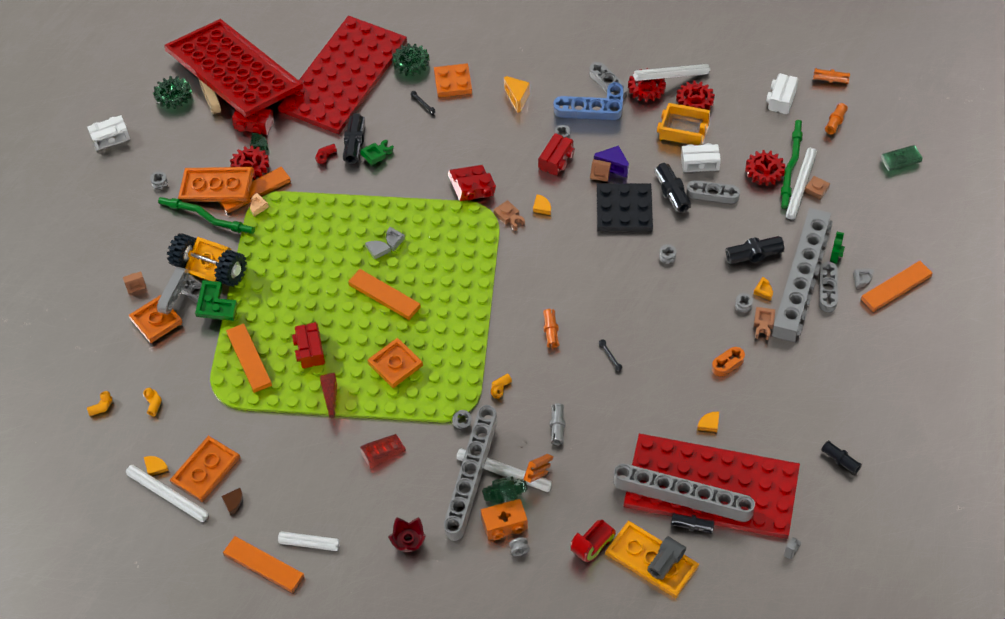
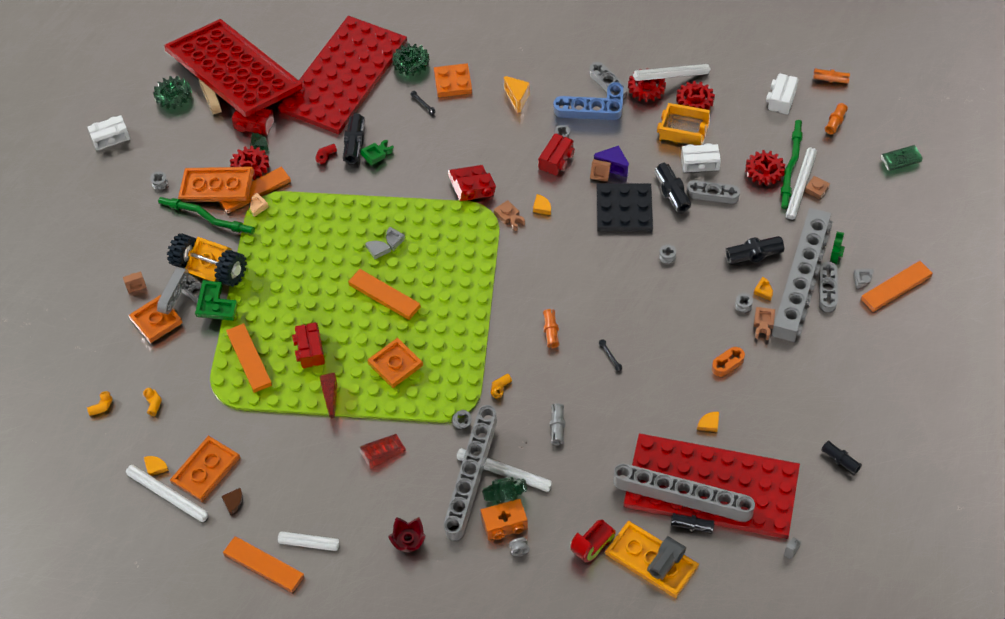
orange tile [524,454,554,483] -> none

